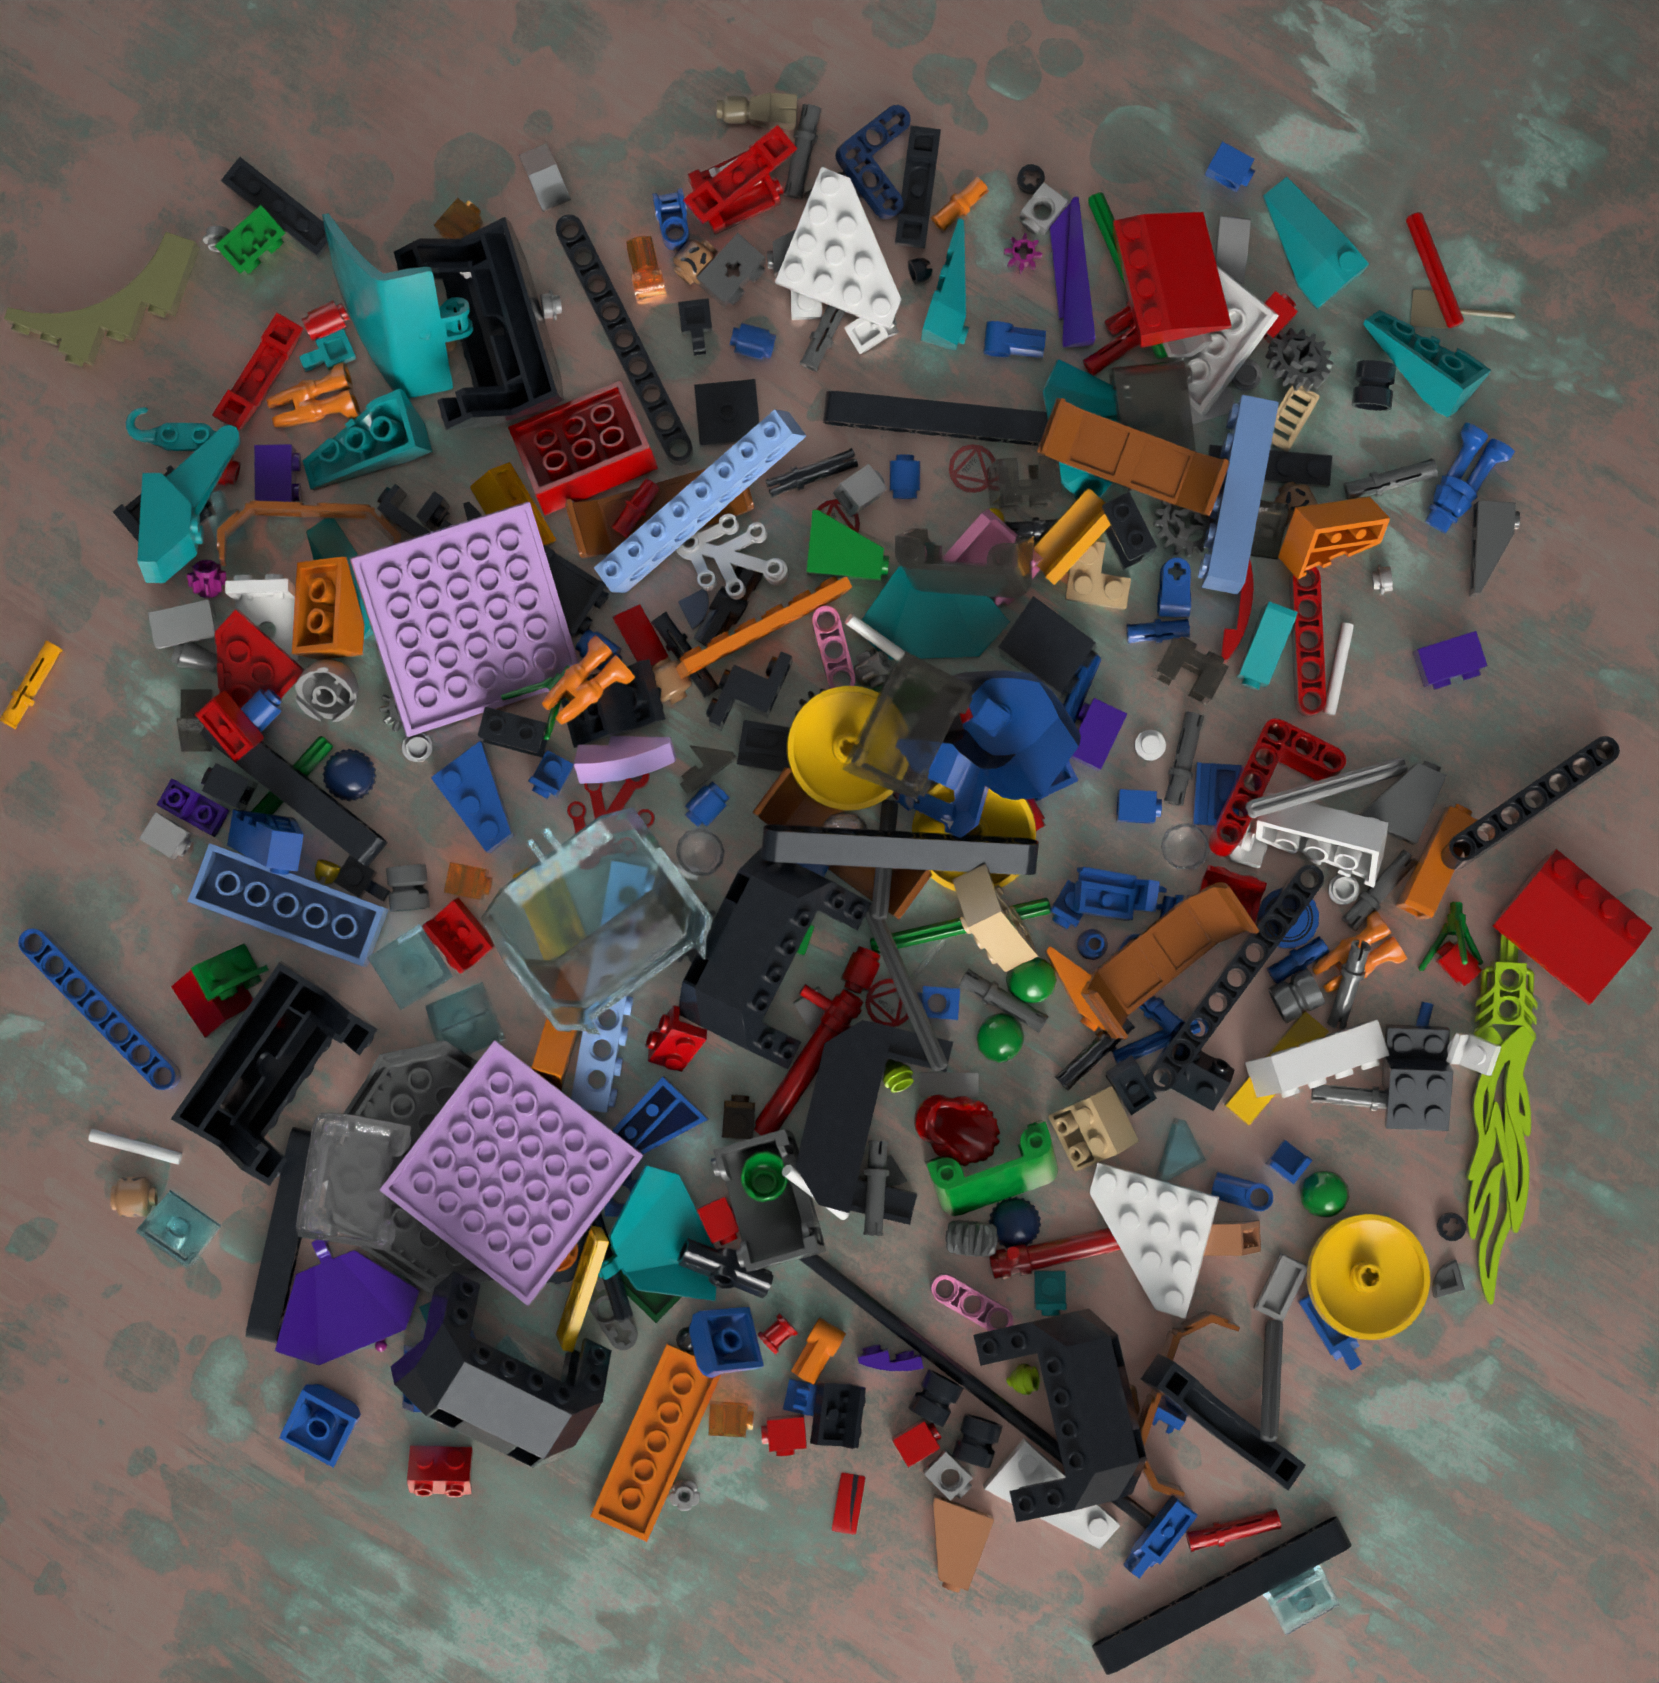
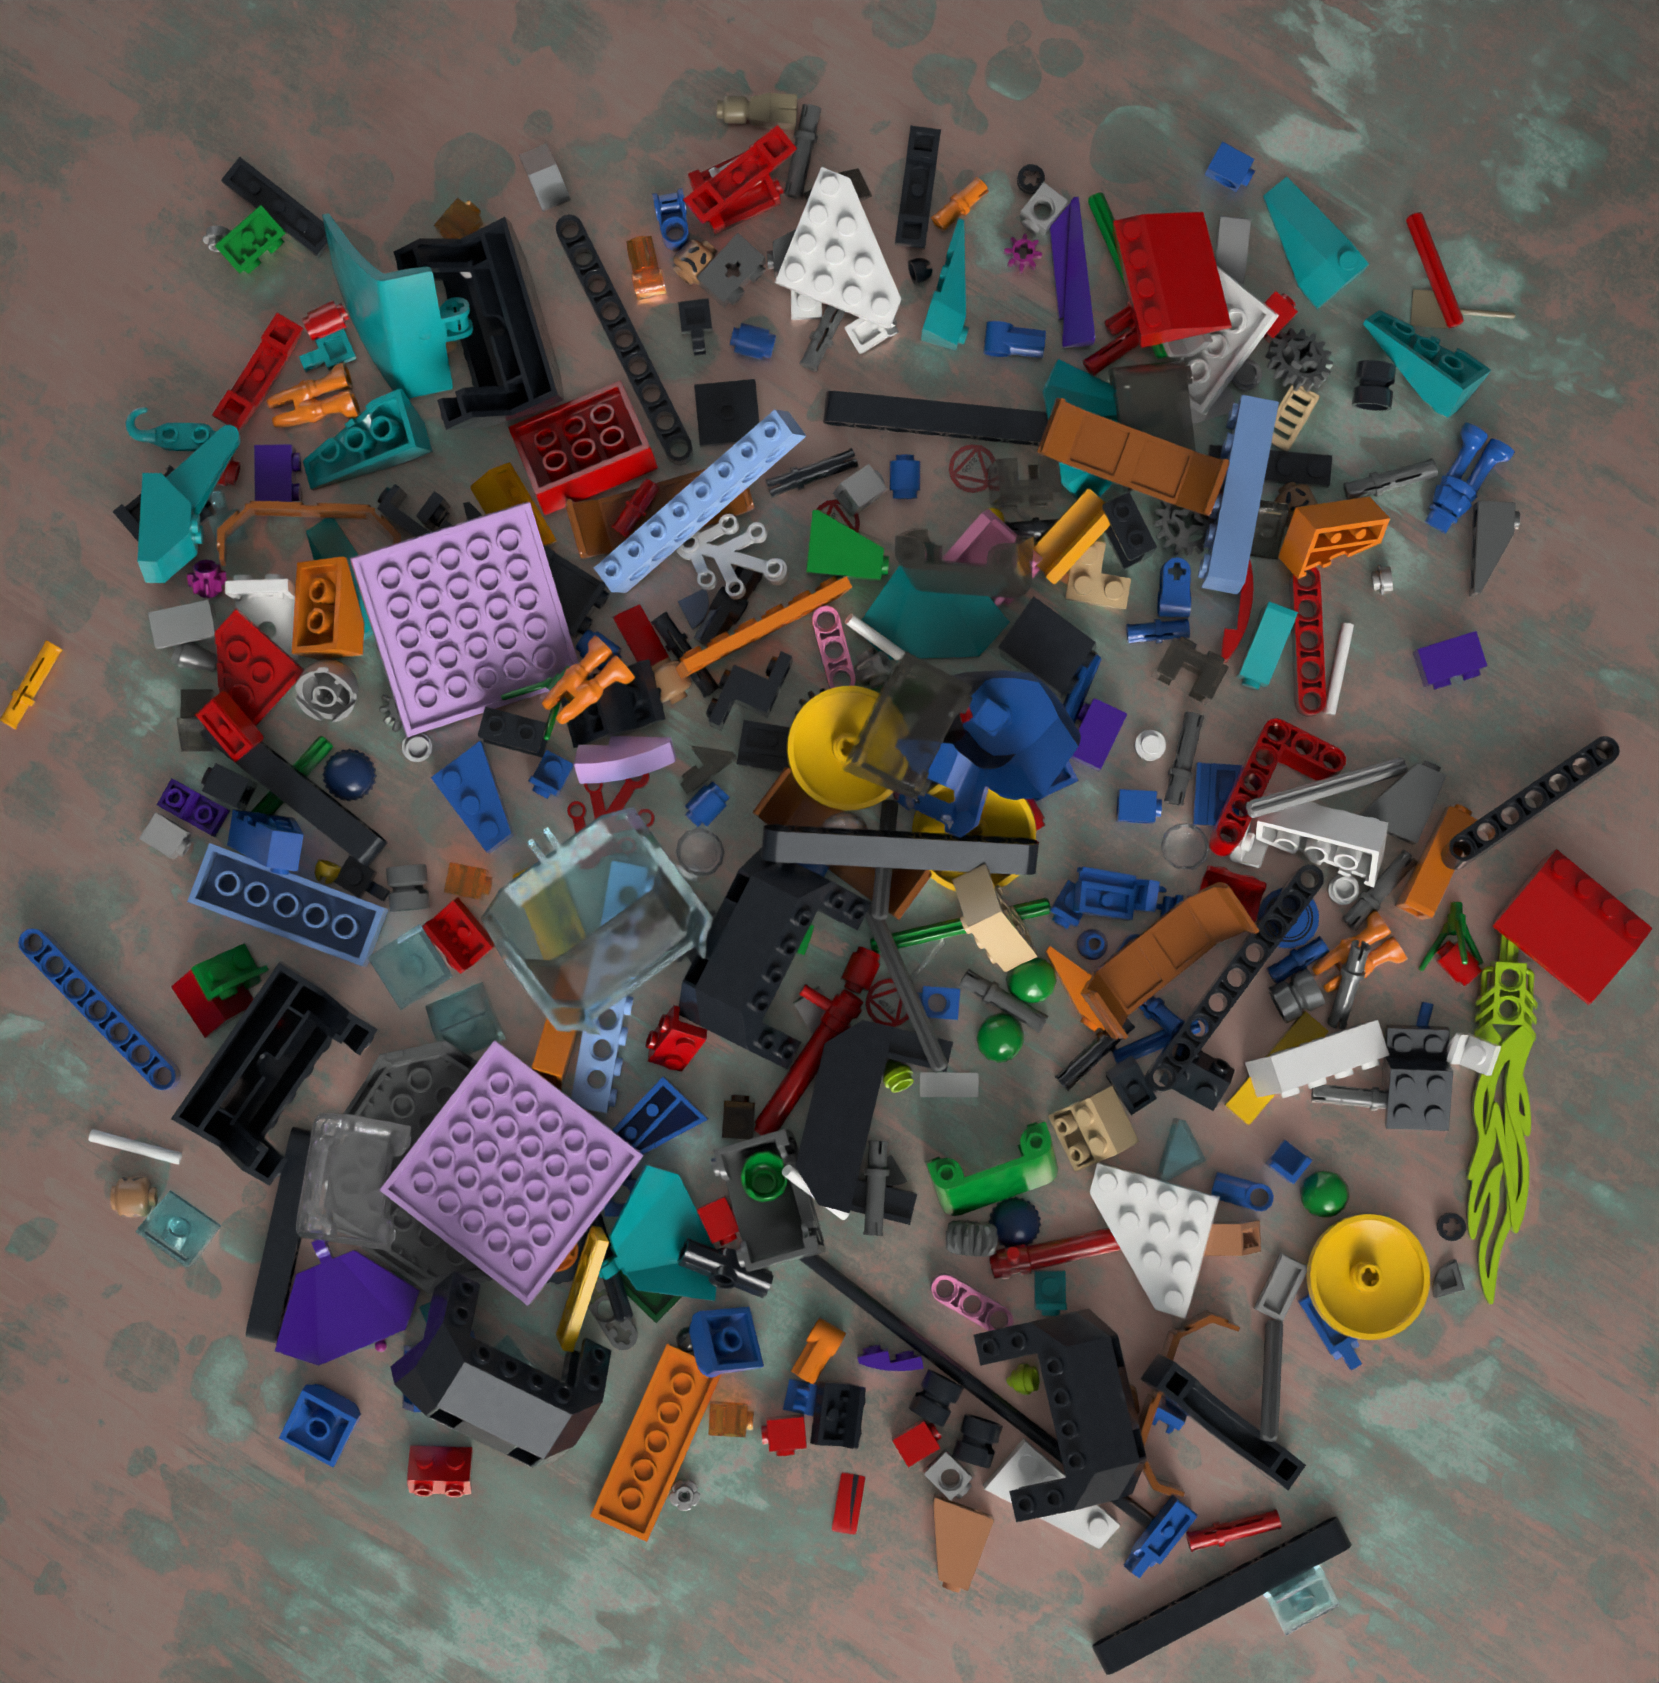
olive arch [4,232,200,367] -> none
blue brick [241,689,283,732] -> none
light grey plate [540,290,562,321] -> none
red bush [757,1313,798,1355] -> none
dark blue beam [835,105,911,219] -> none
red hair [914,1094,1000,1167] -> none

